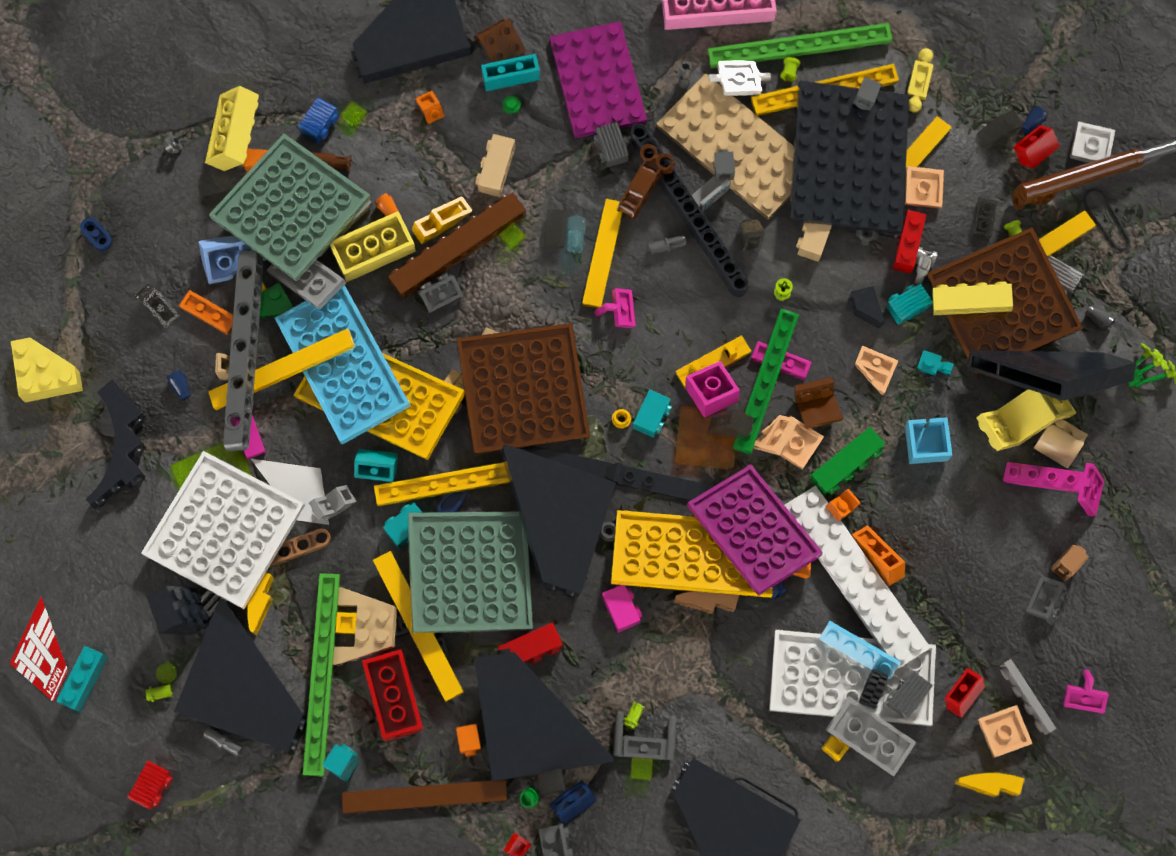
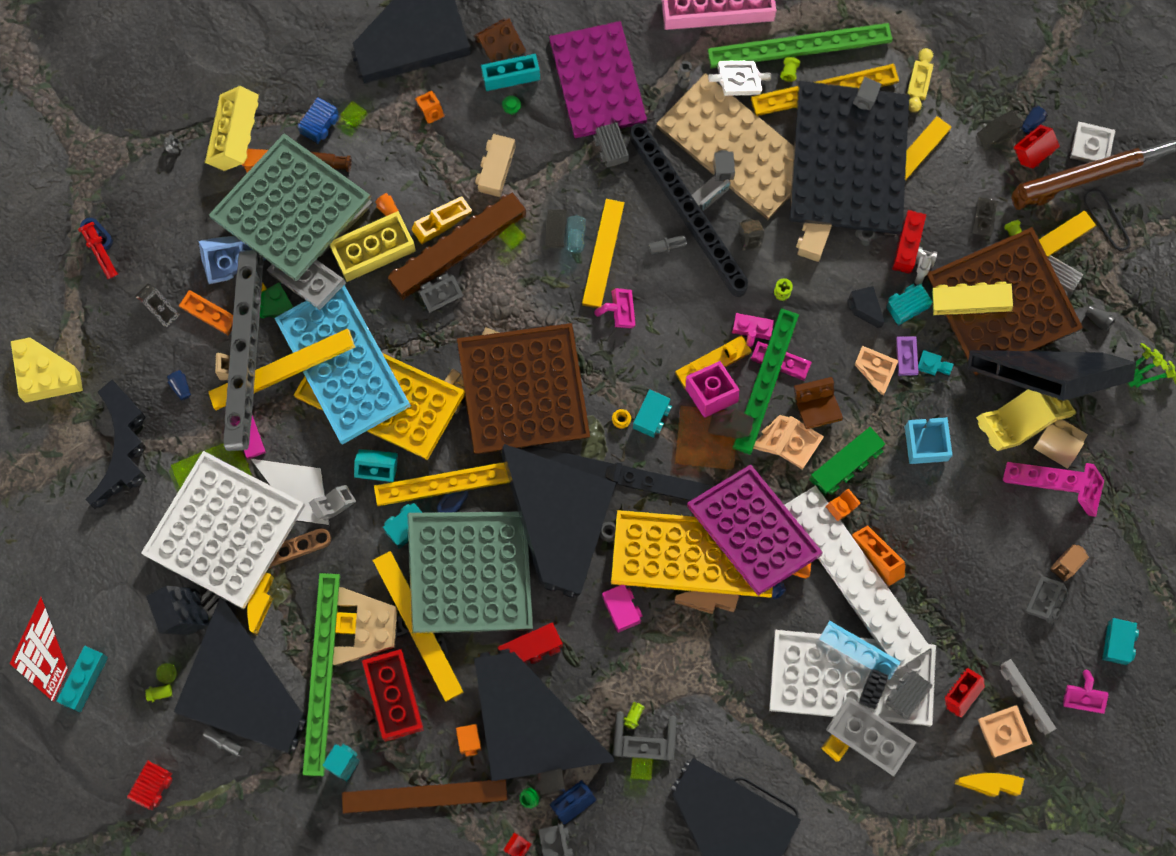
reddish brown piece [617,144,676,220] -> none
light nougat plate [904,166,944,209] -> none
none -> red pin [78,222,118,280]
none -> dark pink plate [732,313,774,347]
none -> medium lavender plate [896,336,918,376]
none -> teal brick [1102,618,1139,665]

